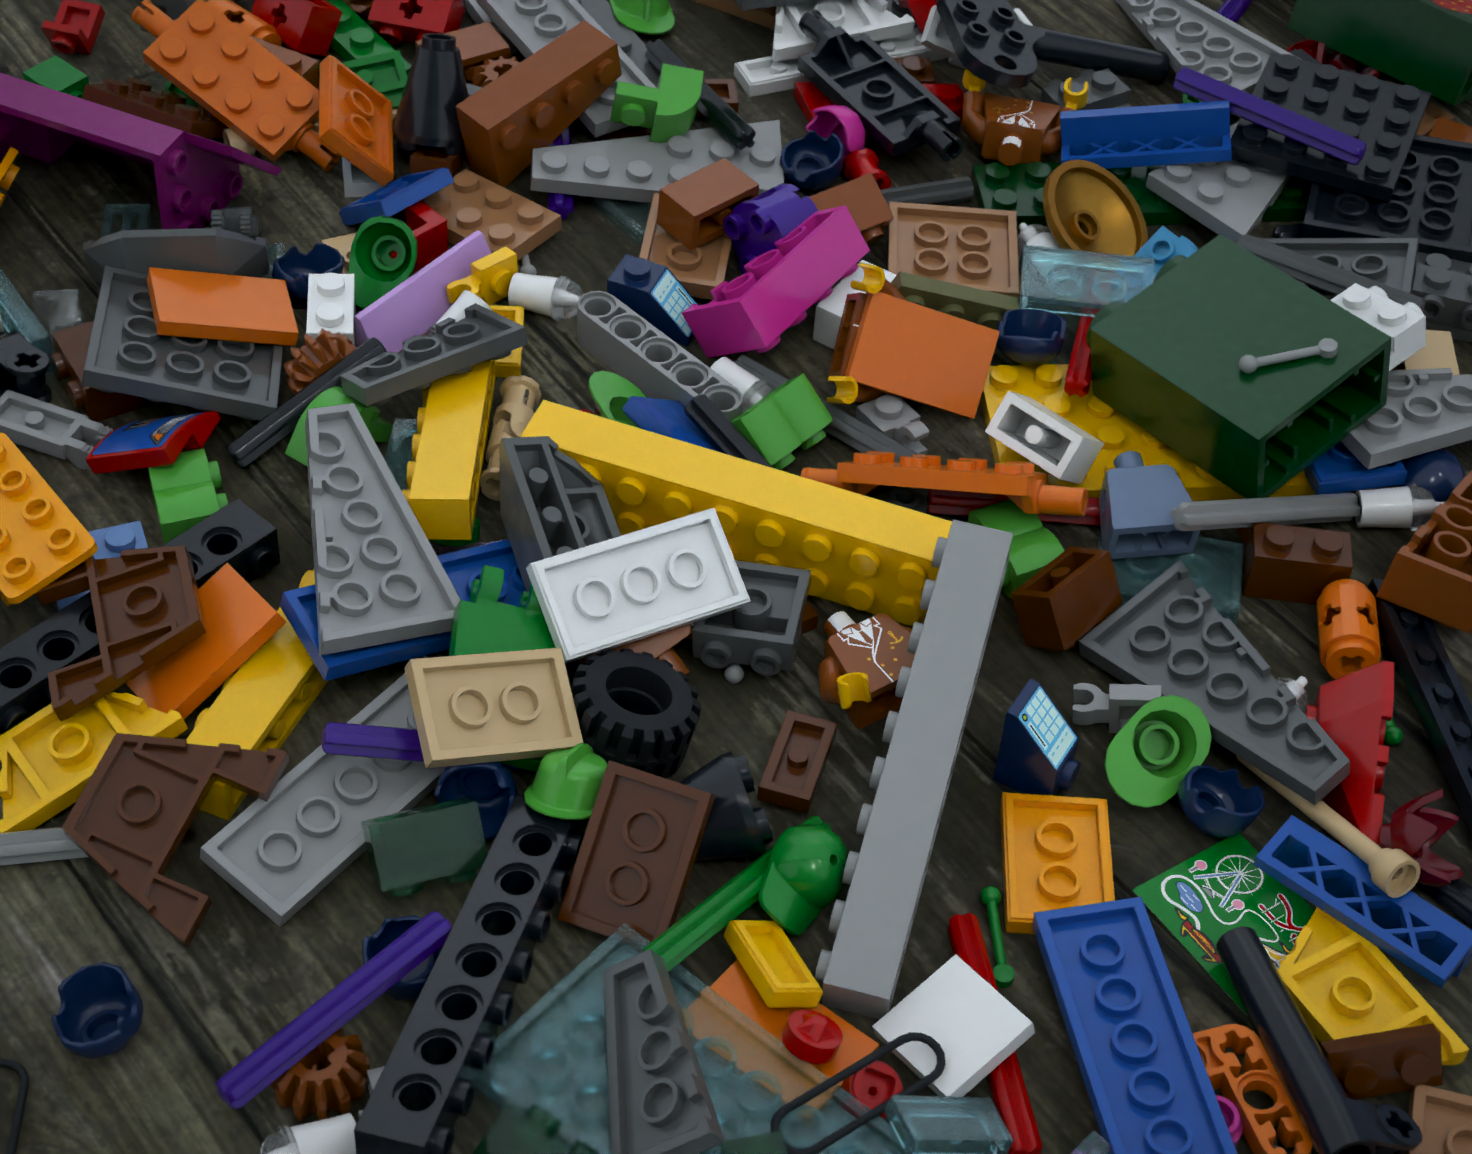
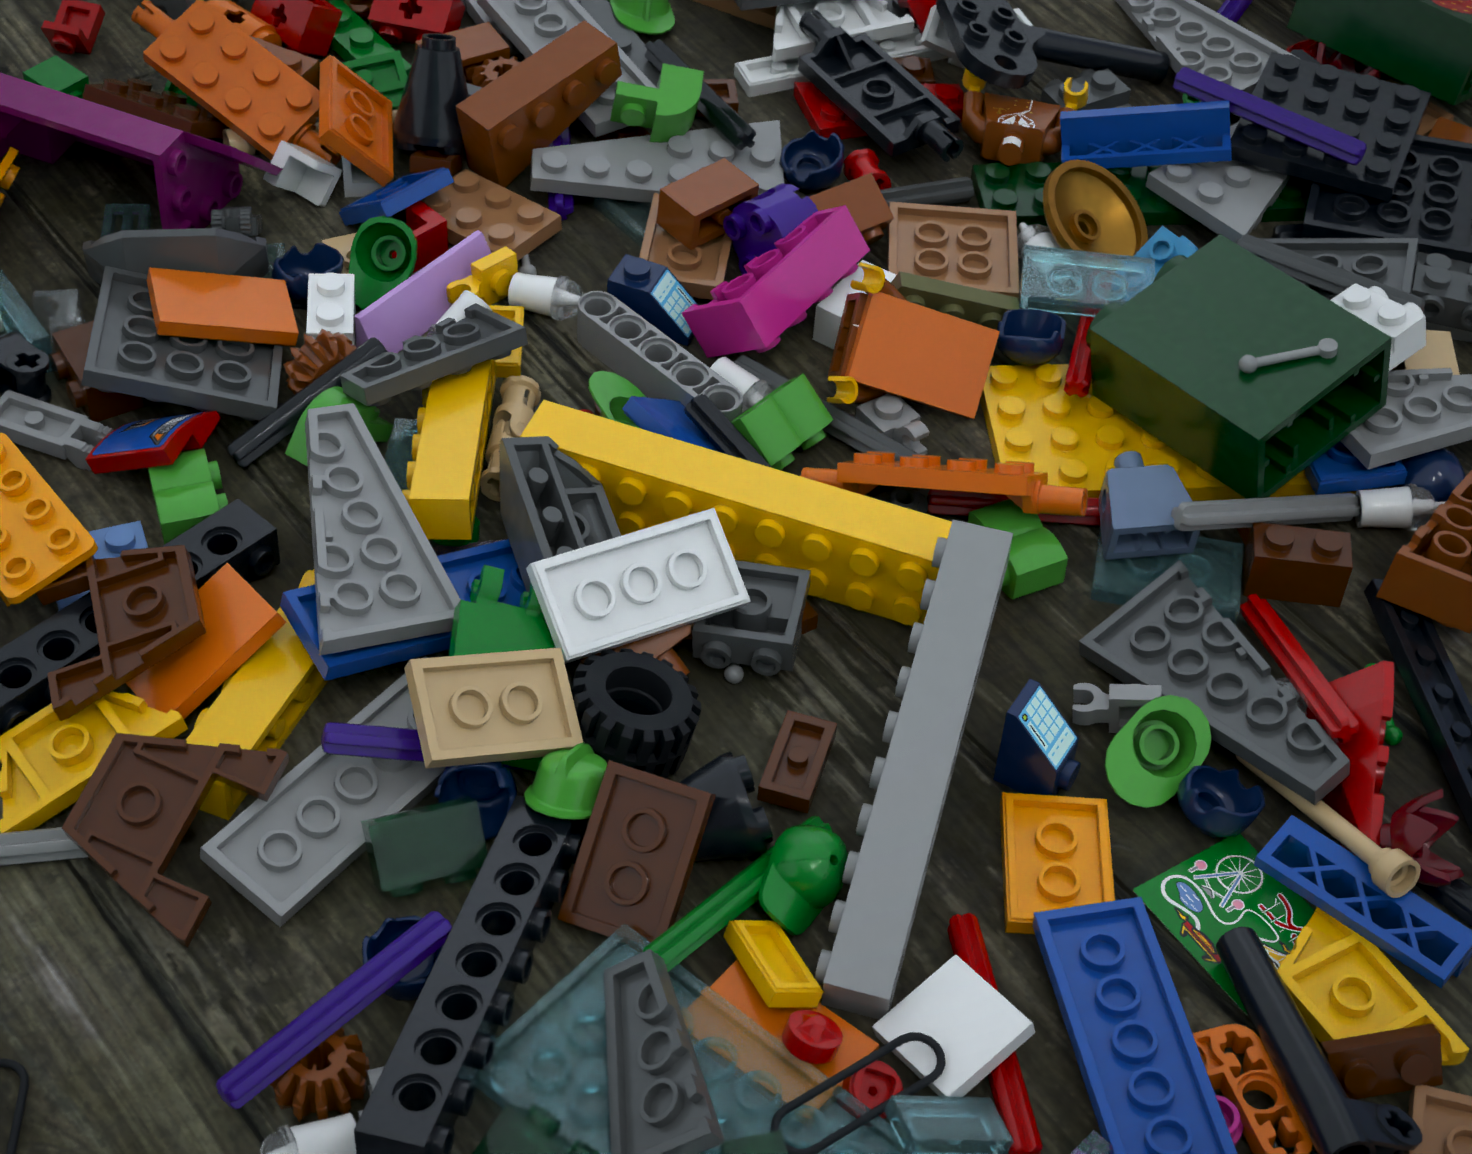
dark blue hair [51,962,144,1059] -> none
dark pink hair [806,105,866,168] -> none
dark orange torso [818,611,915,730] -> none
green hinge [980,886,1015,988] -> none
white brick [985,391,1104,484] -> none
reddish brown brick [1011,546,1123,652] -> none
orange piece [1316,579,1381,679] -> none
none -> white panel [263,140,343,207]
none -> red axle [1239,594,1359,743]

